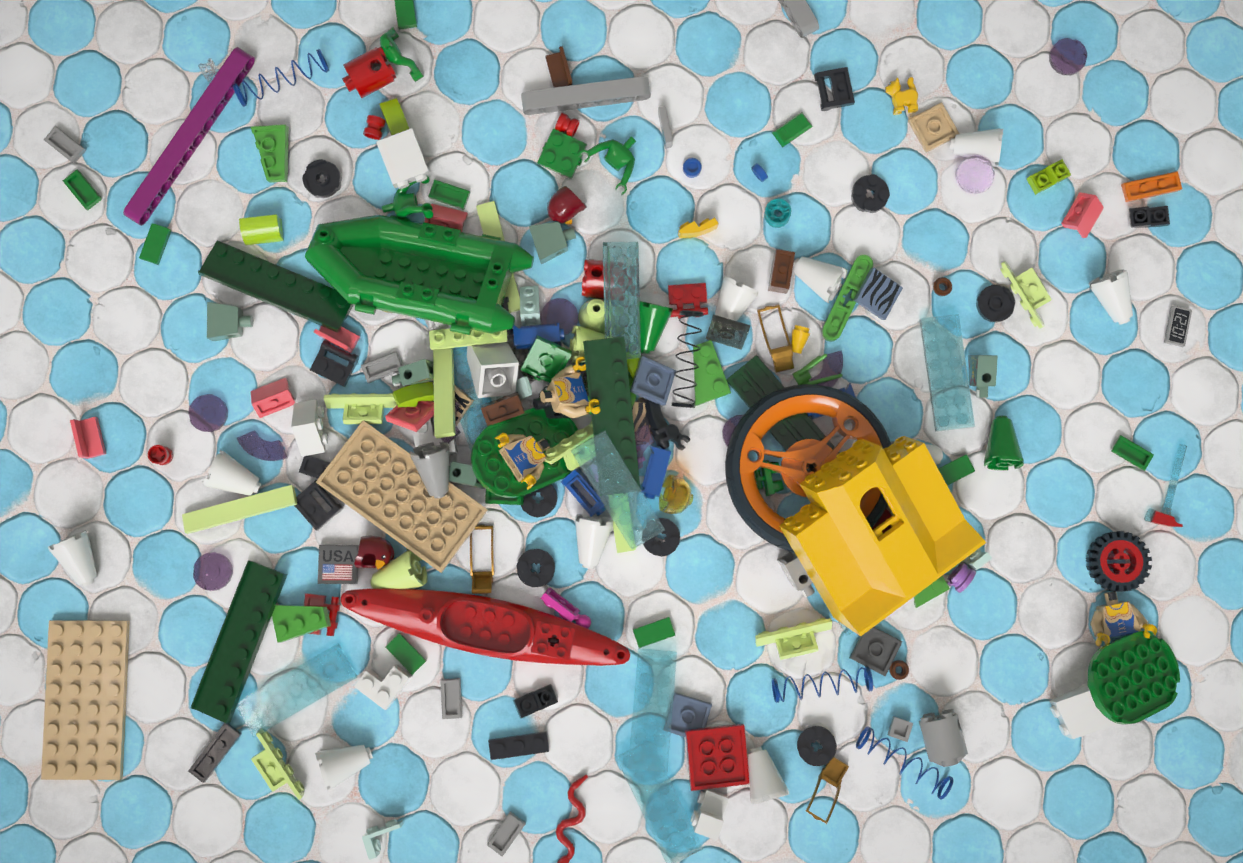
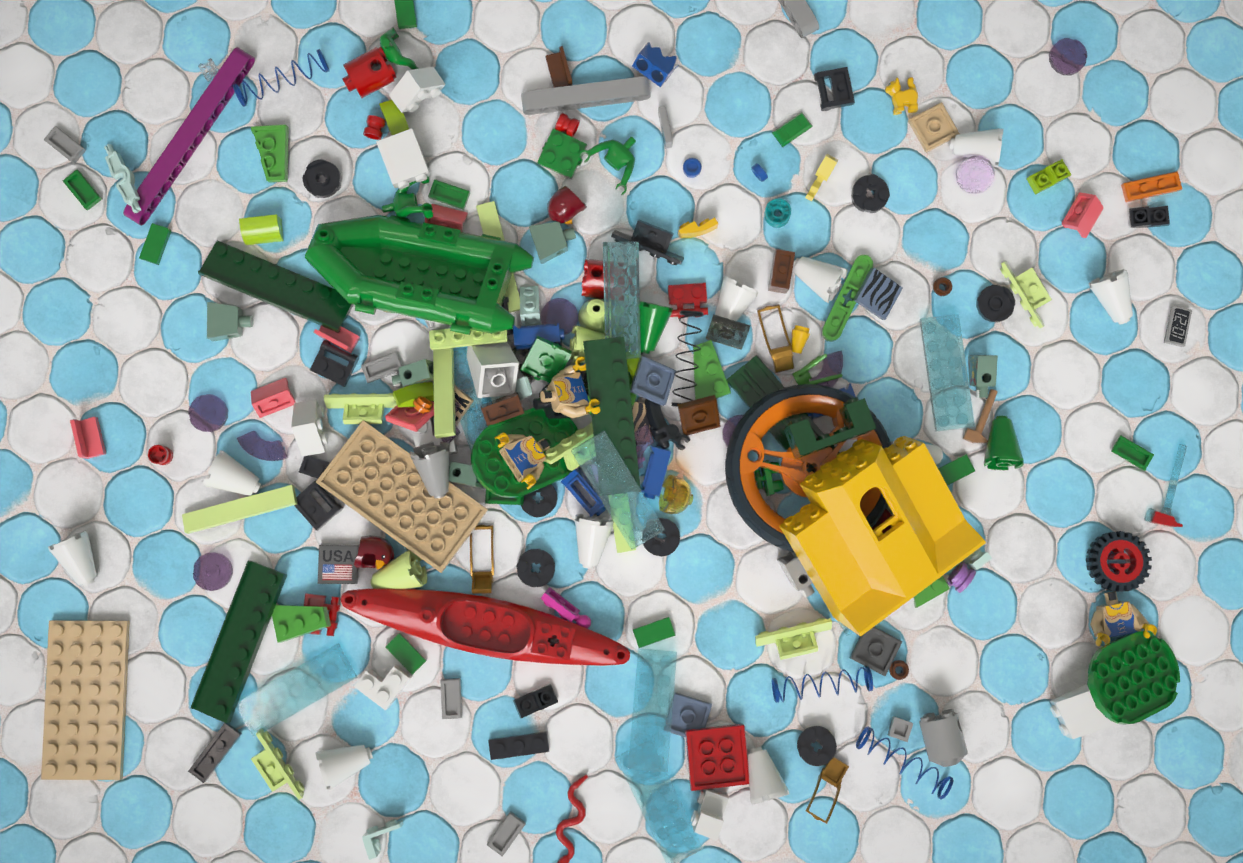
none -> light aqua piece [104,144,141,213]
none -> white brick [389,67,446,113]
none -> orange plate [413,396,432,414]
none -> black bracket [611,220,684,265]
none -> blue piece [632,42,679,87]
none -> reddish brown tile [677,395,721,436]
none -> dark green plate [784,397,876,459]
none -> light yellow piece [805,154,838,201]
none -> medium nougat piece [963,389,998,443]

